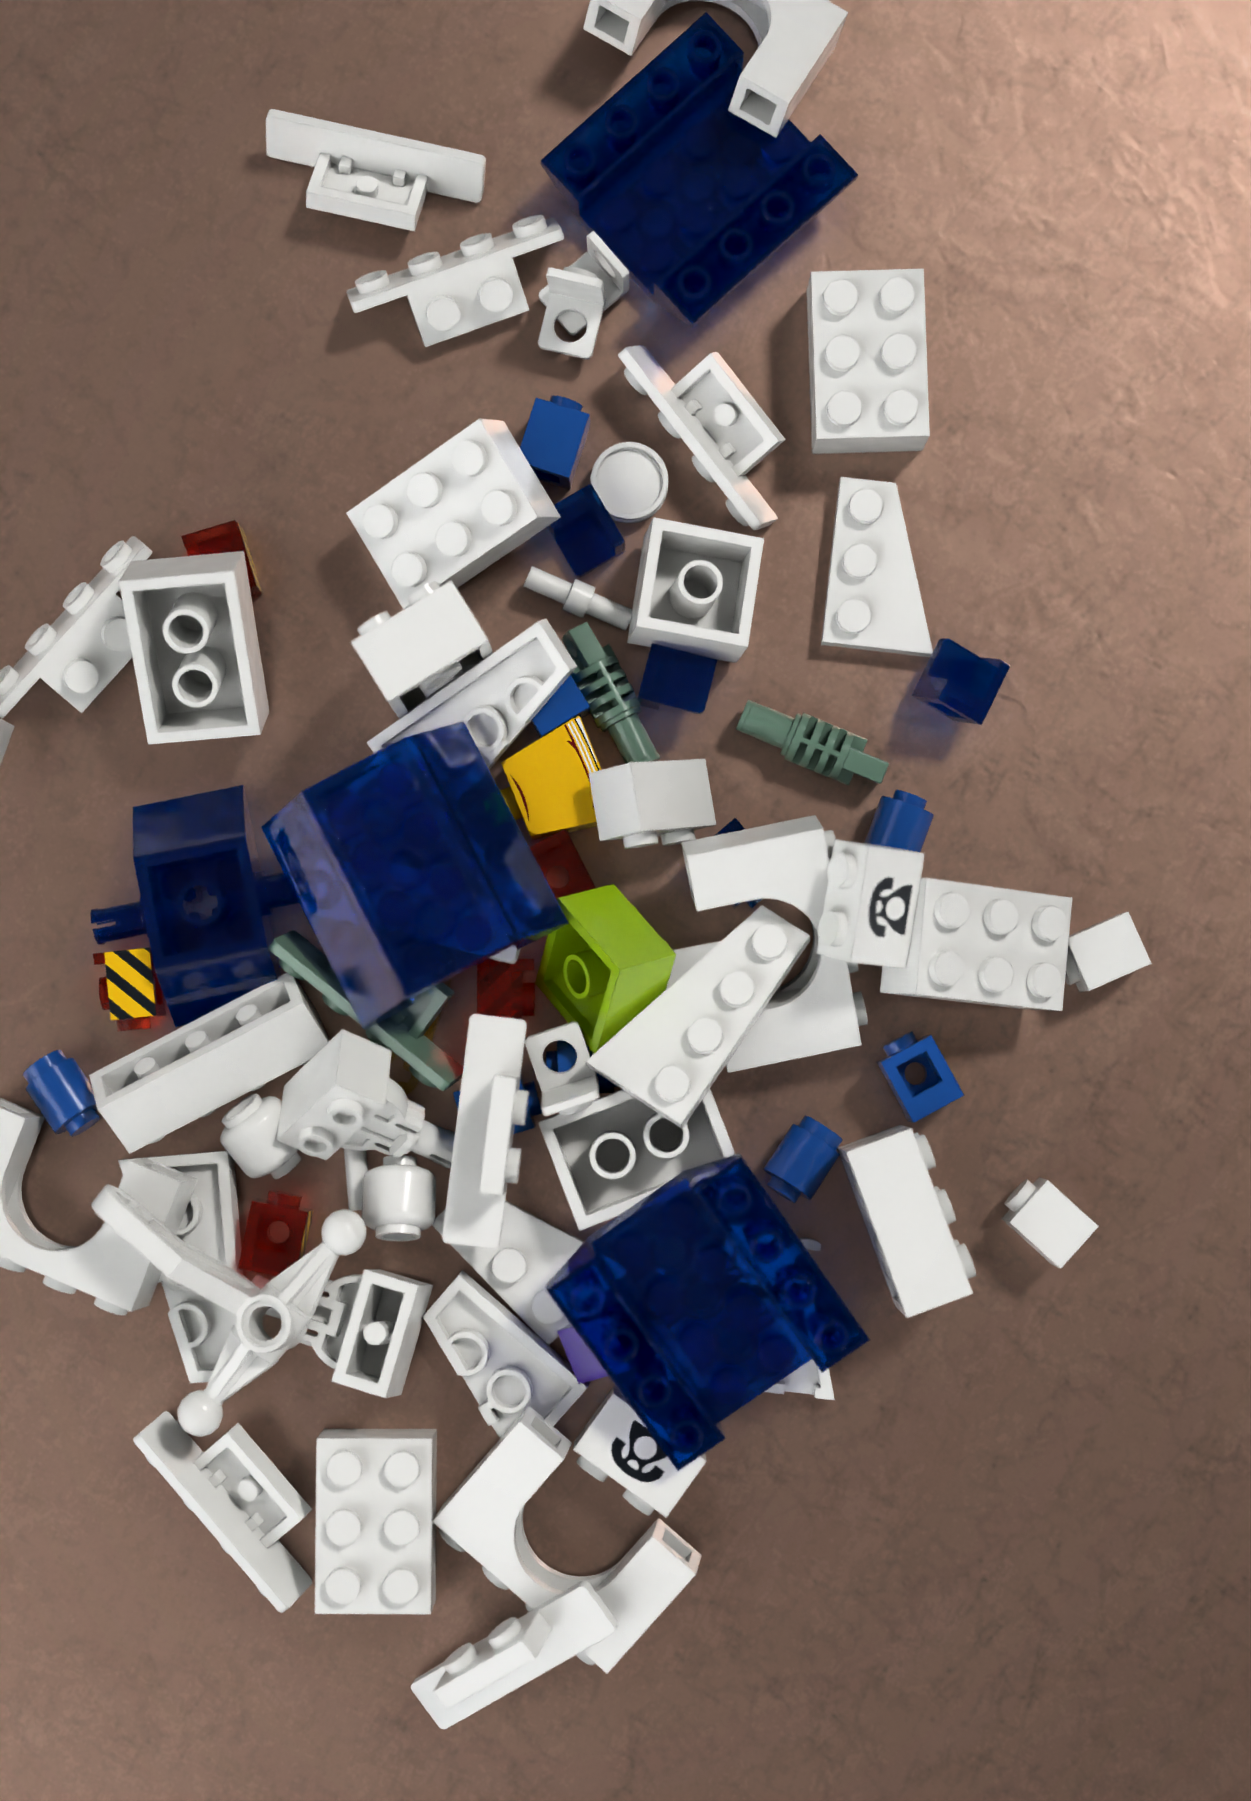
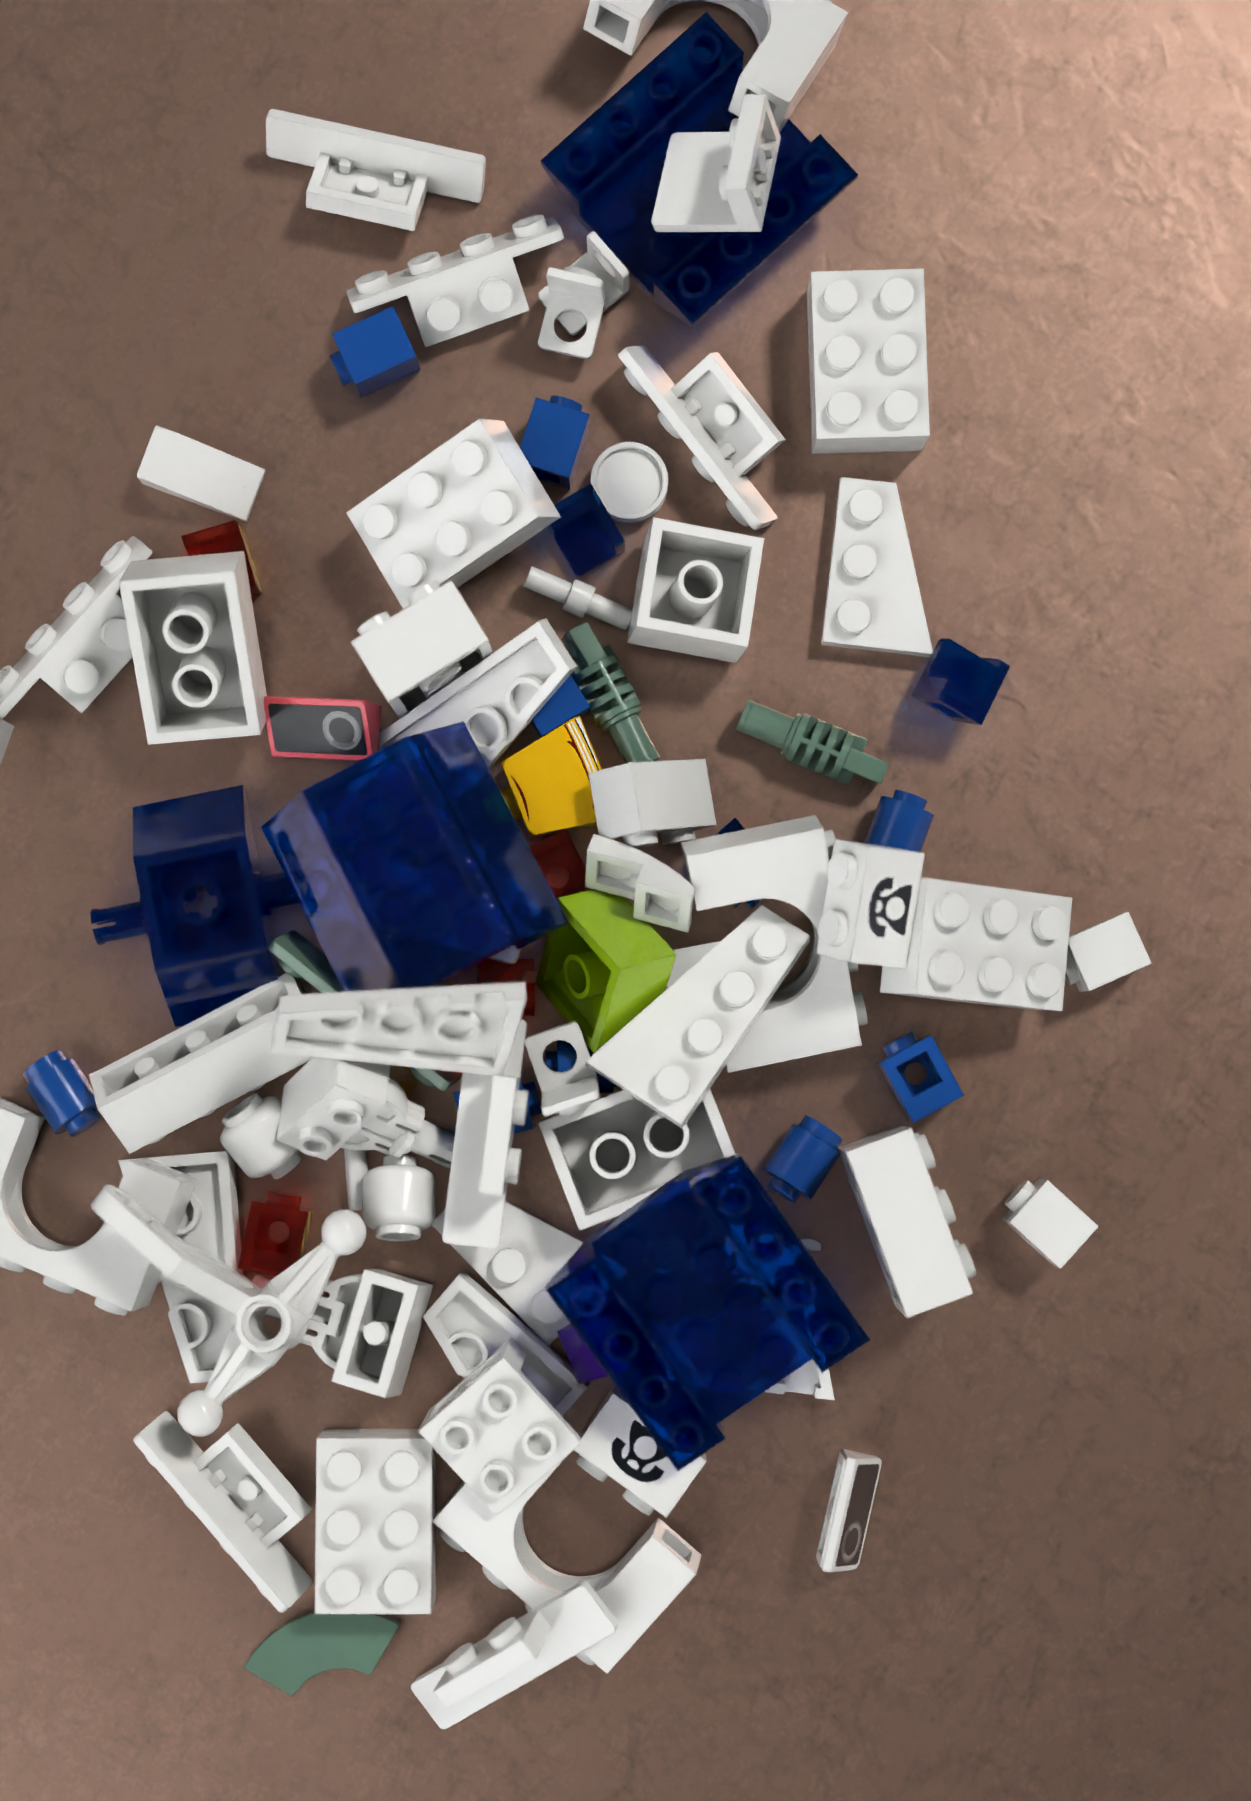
brick [93,947,166,1032] -> none
clear blue panel [638,643,717,714] -> none
none -> white slope [137,425,266,522]
none -> sand green tile [243,1611,401,1697]
none -> slope [264,696,382,762]
none -> white wing [271,982,526,1076]
none -> blue brick [329,306,421,398]
none -> white bracket [418,1338,580,1514]
none -> white slope [585,834,695,933]
none -> white bracket [651,94,781,232]
none -> slope [816,1449,882,1573]

